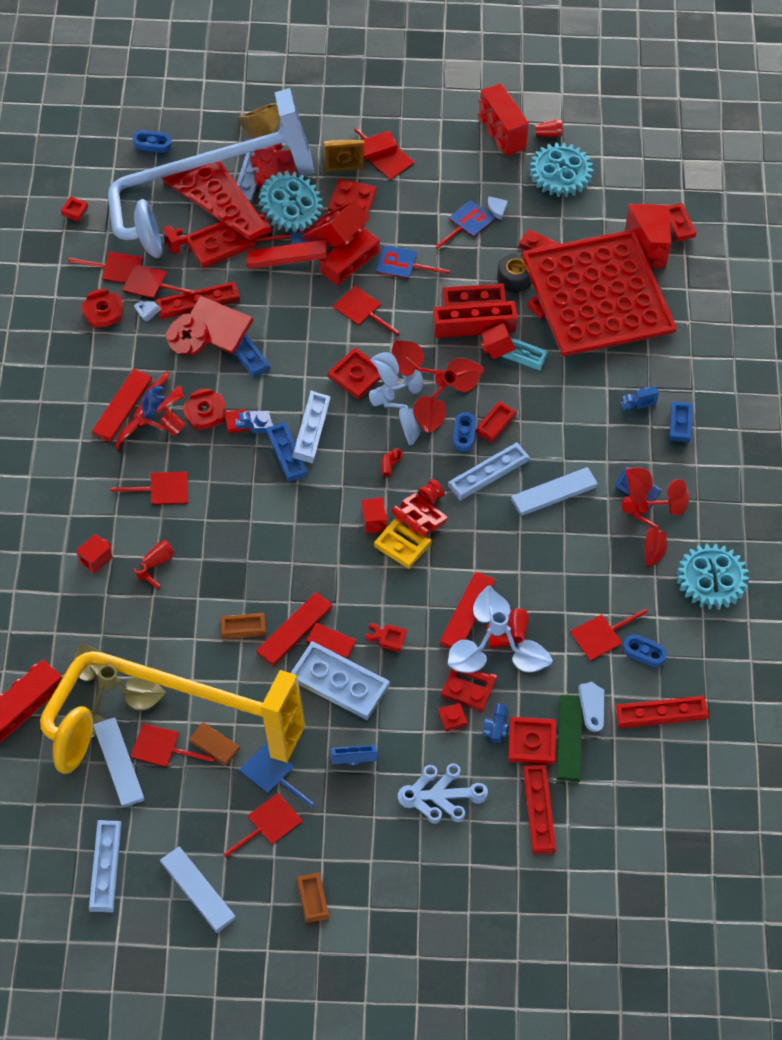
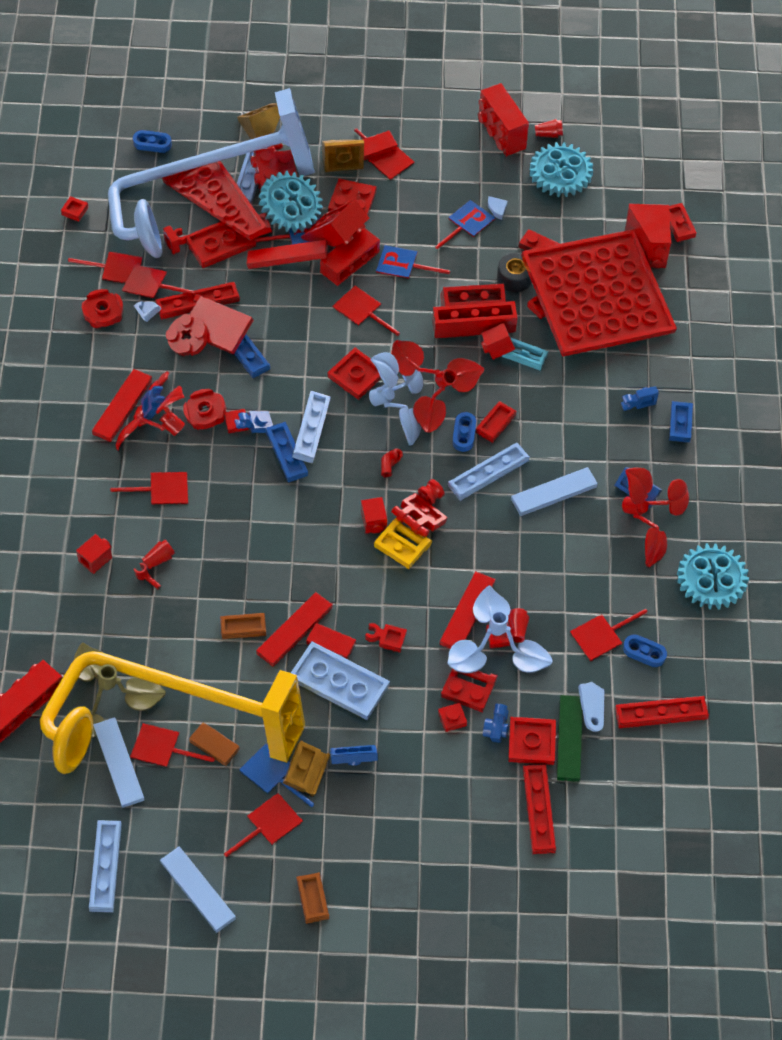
light blue plant [398,763,488,824] -> none
none -> pearl gold plate [283,741,330,797]

